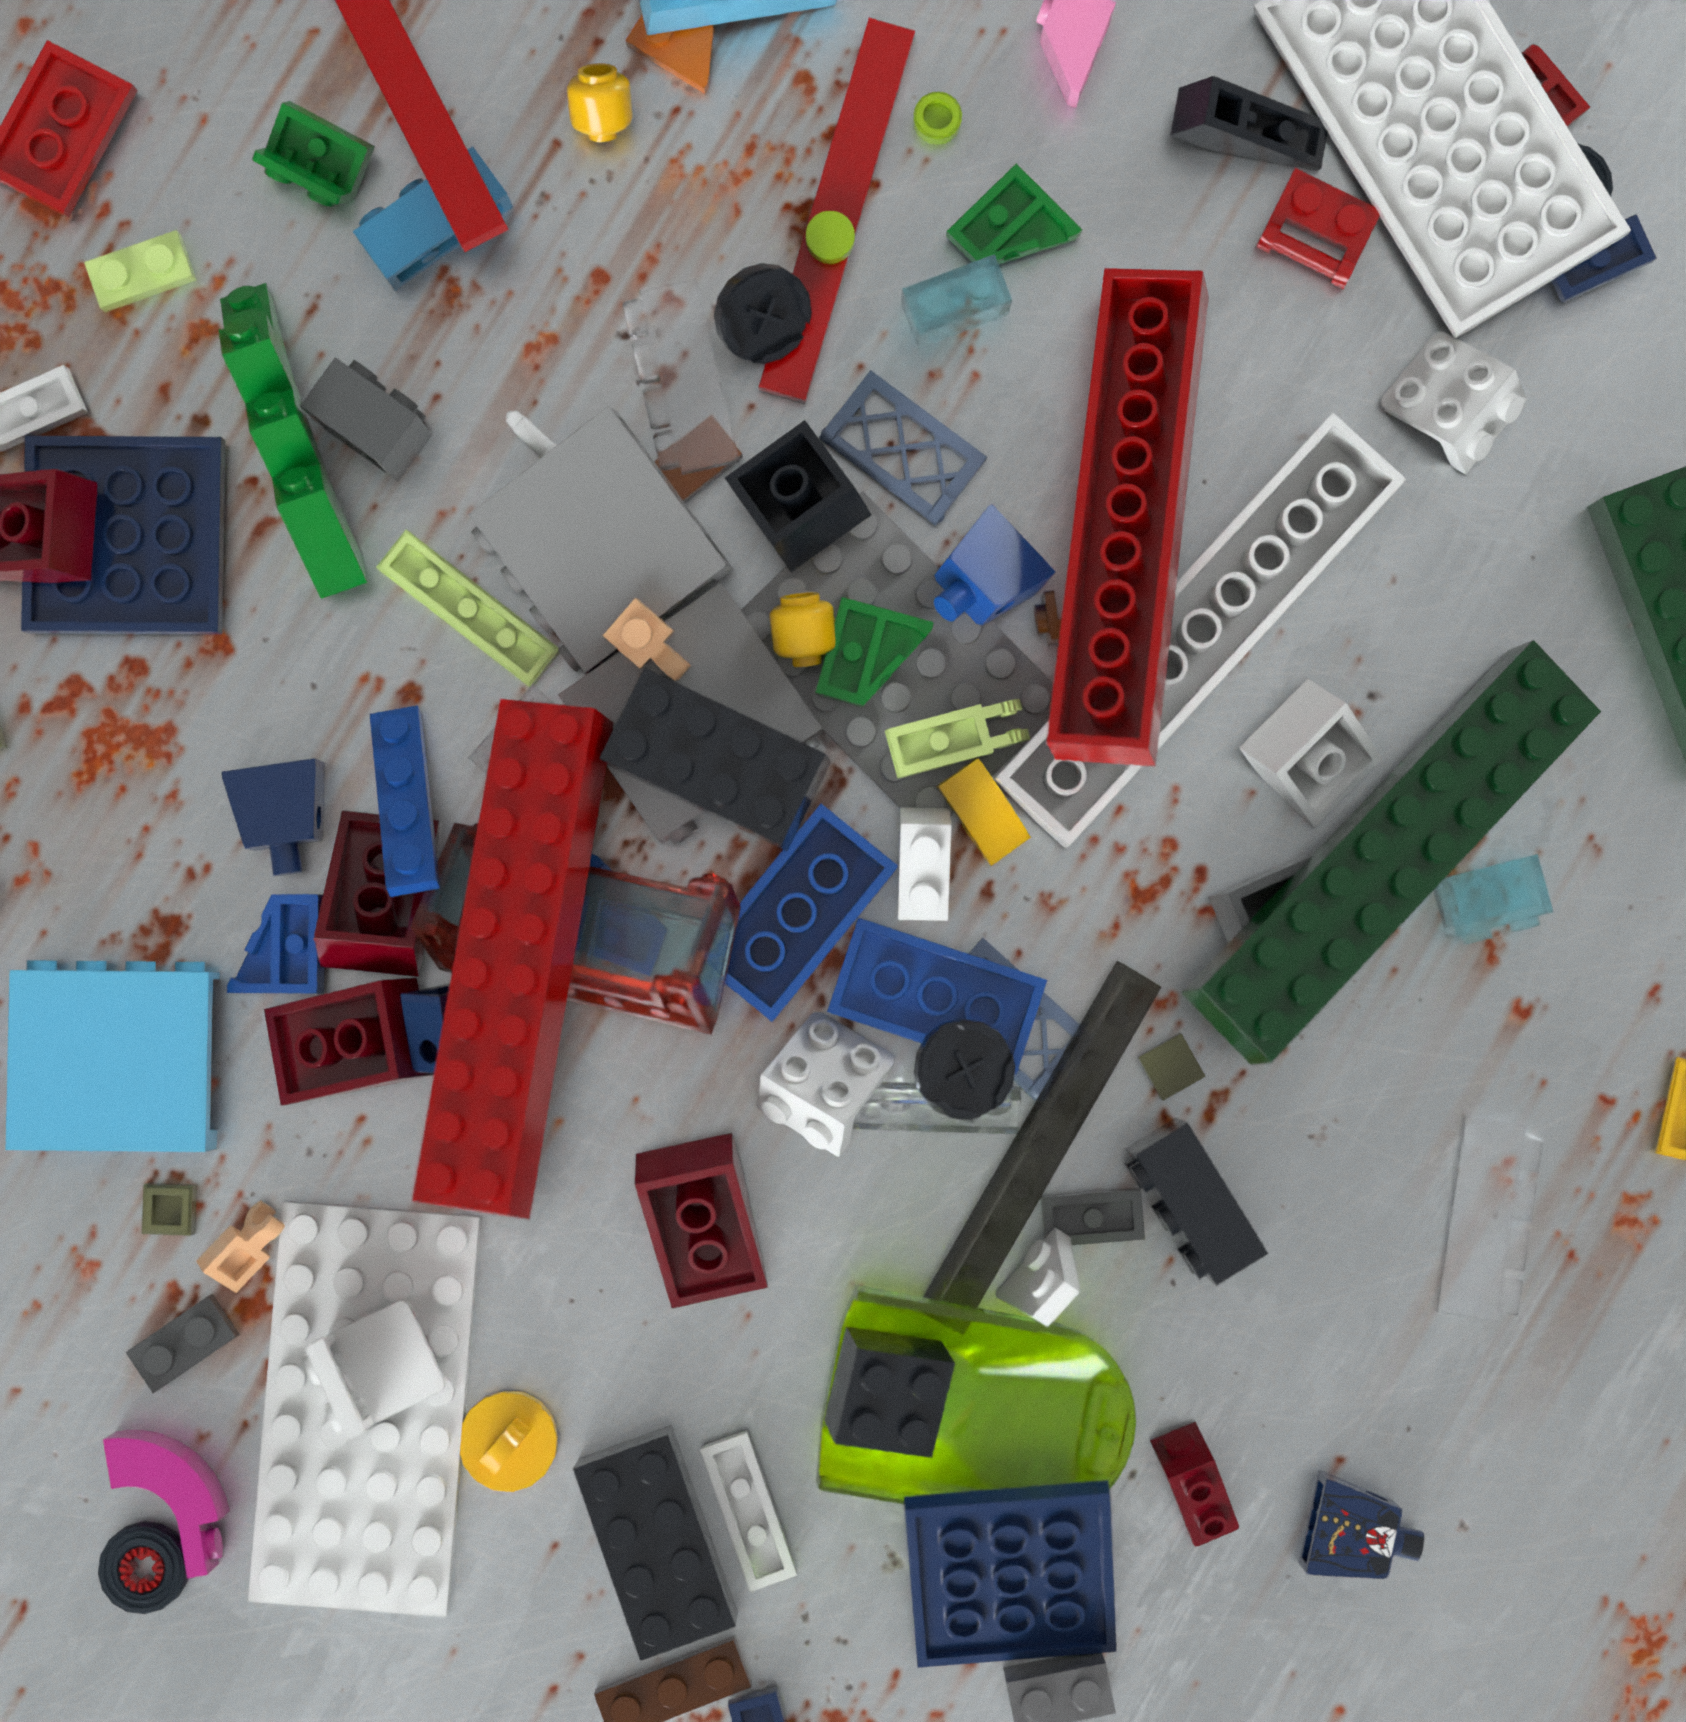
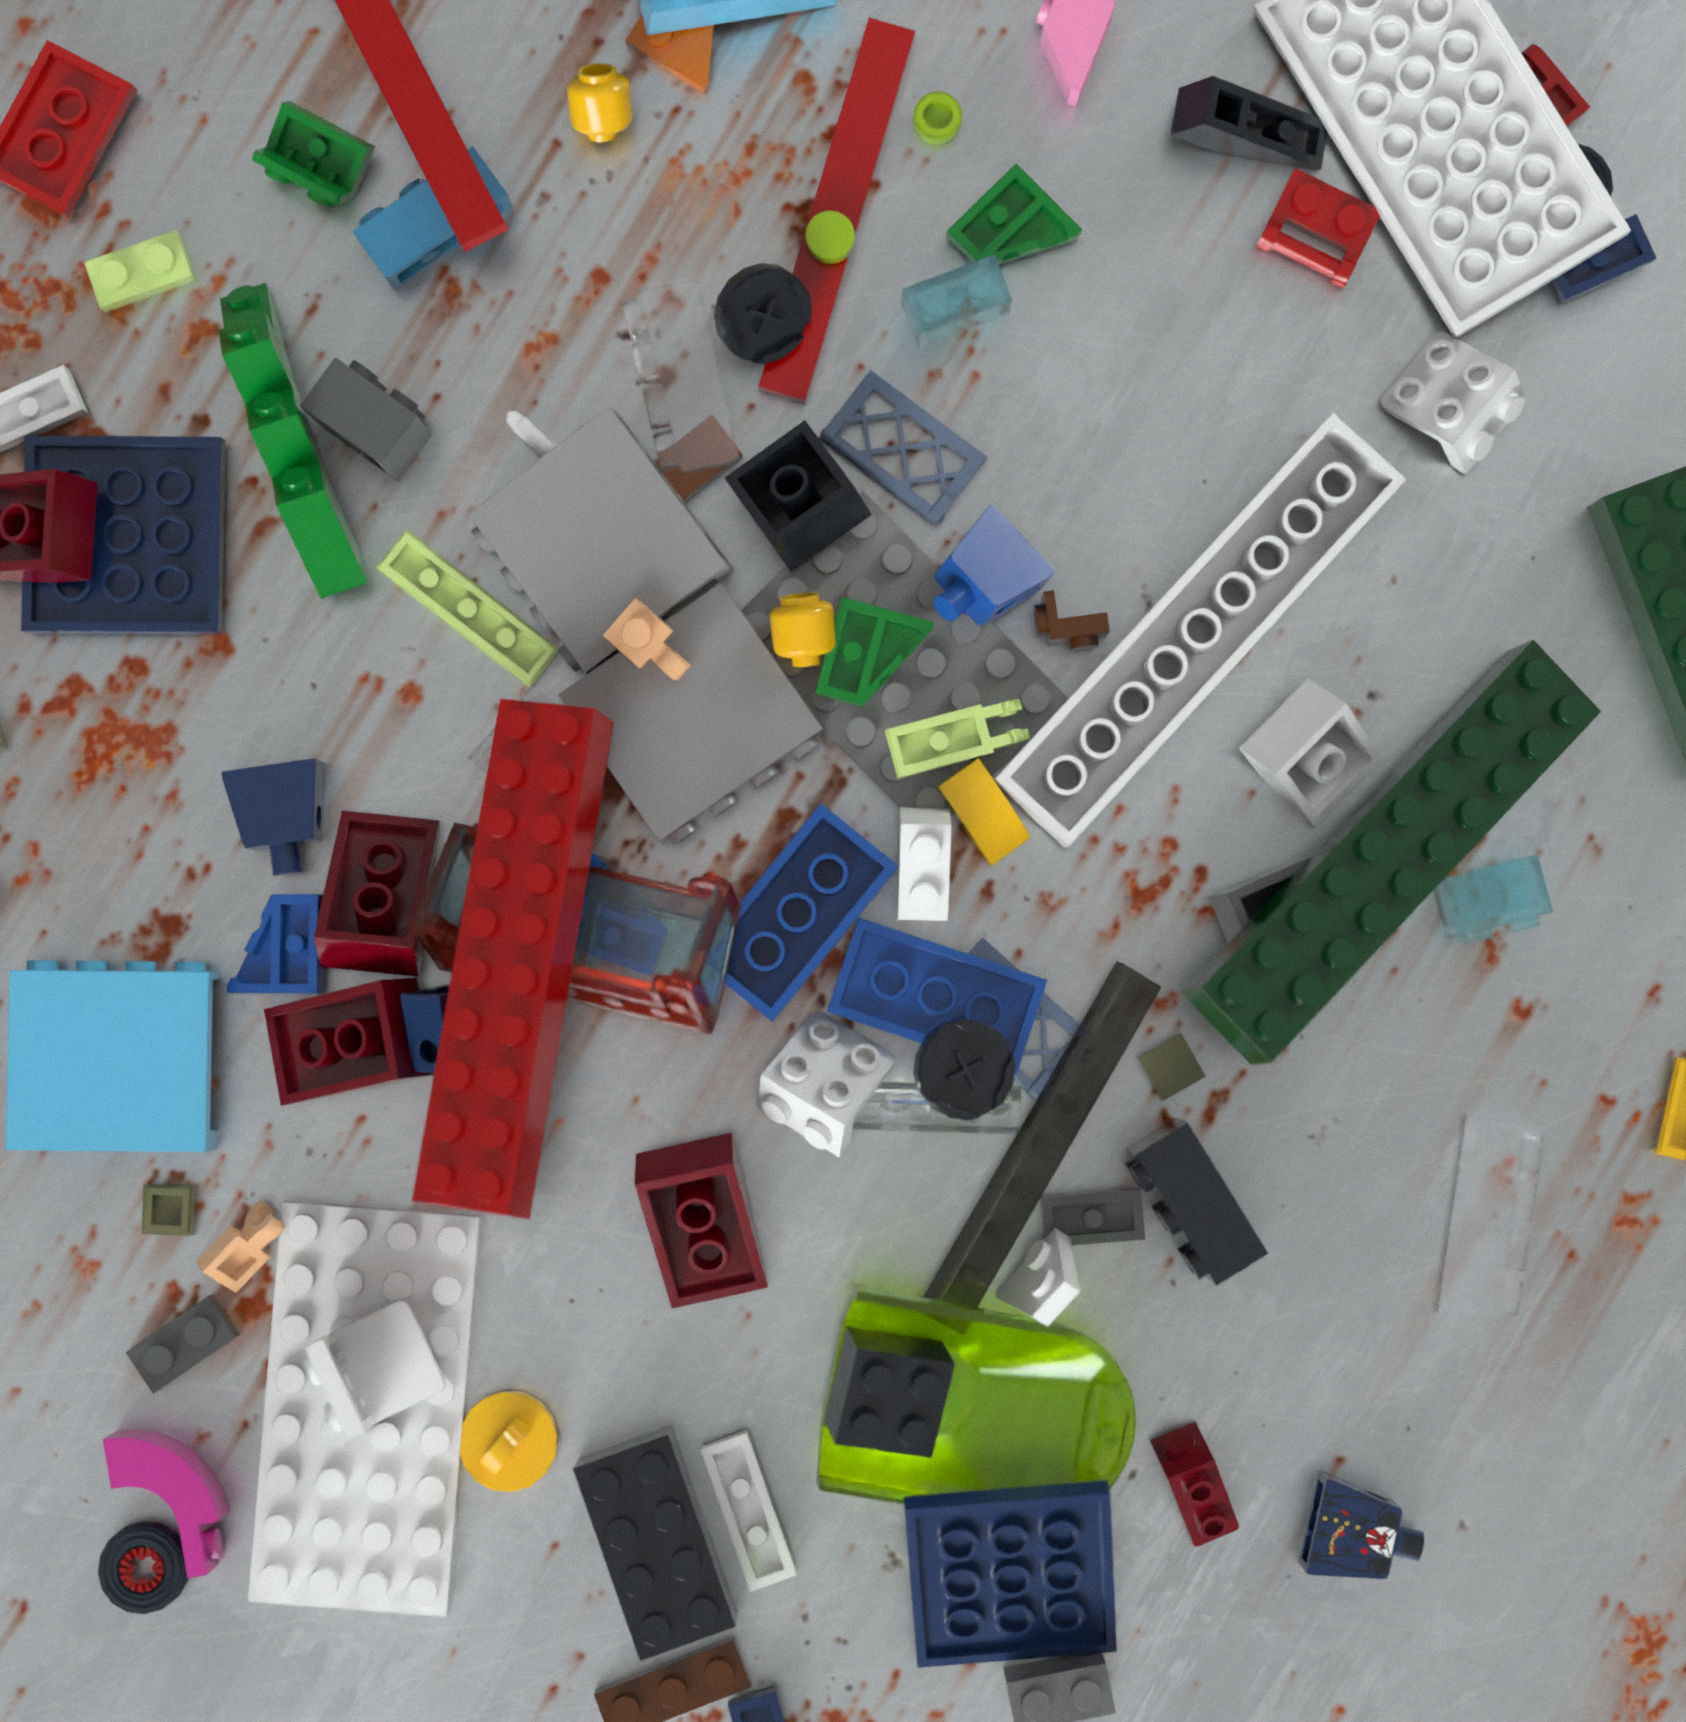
blue plate [369,705,440,897] -> none
black brick [600,667,831,851] -> none
red brick [1046,268,1209,767] -> none

